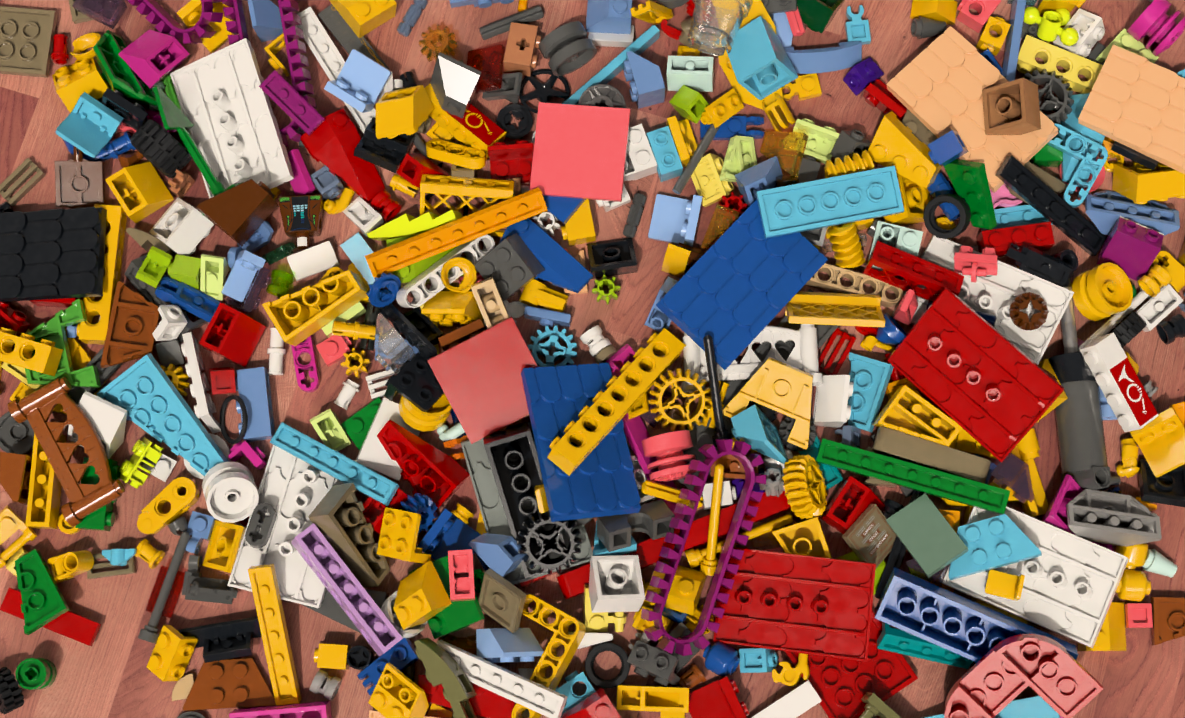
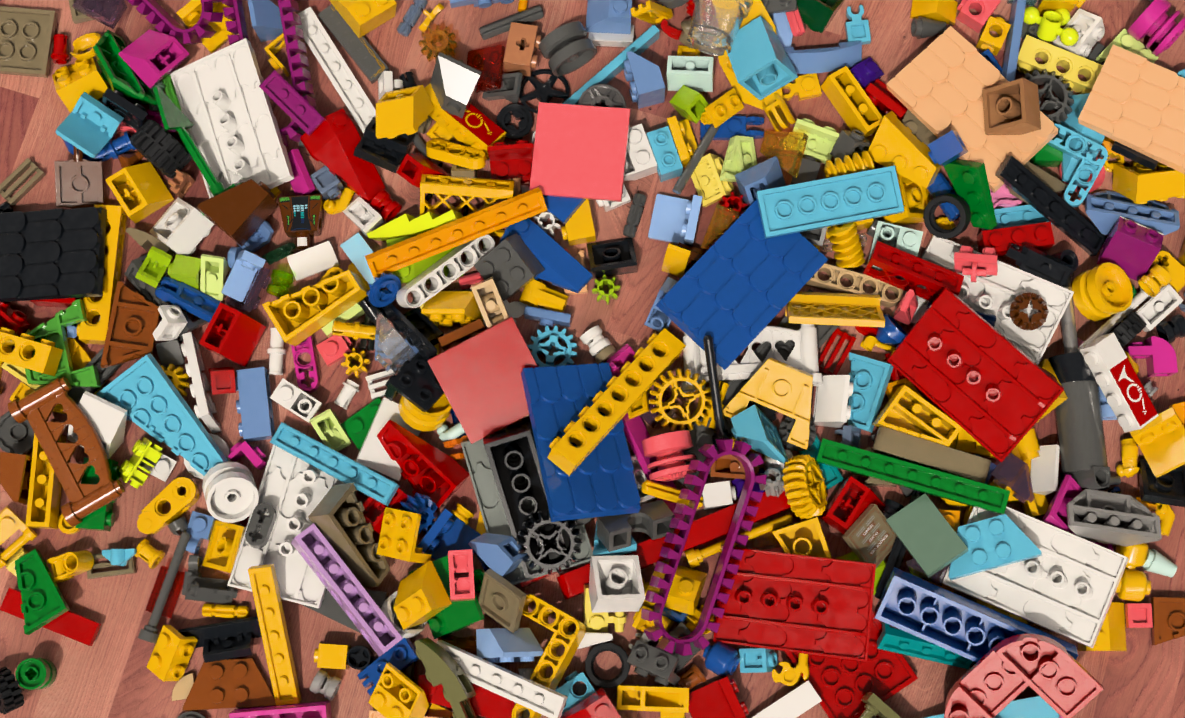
black tyre [220,395,248,444] -> none
light blue bracket [324,49,391,113] -> none
yellow pin [389,174,419,198] -> none
yellow piece [440,257,477,294] -> none
yellow slope [534,484,549,513] -> none
yellow piece [700,464,724,576] -> none
dark brown tile [776,176,799,187] -> none
yellow bracket [985,570,1025,601] -> none
none -> yellow axle [202,603,249,619]
none -> white slope [270,379,322,423]
none -> black pin [357,296,386,325]
none -> yellow piece [418,3,445,32]
none -> yellow brick [821,66,883,138]
none -> white slope [1030,444,1060,495]
none -> dark pink brick [1123,336,1178,377]
none -> yellow arm [1155,503,1175,536]

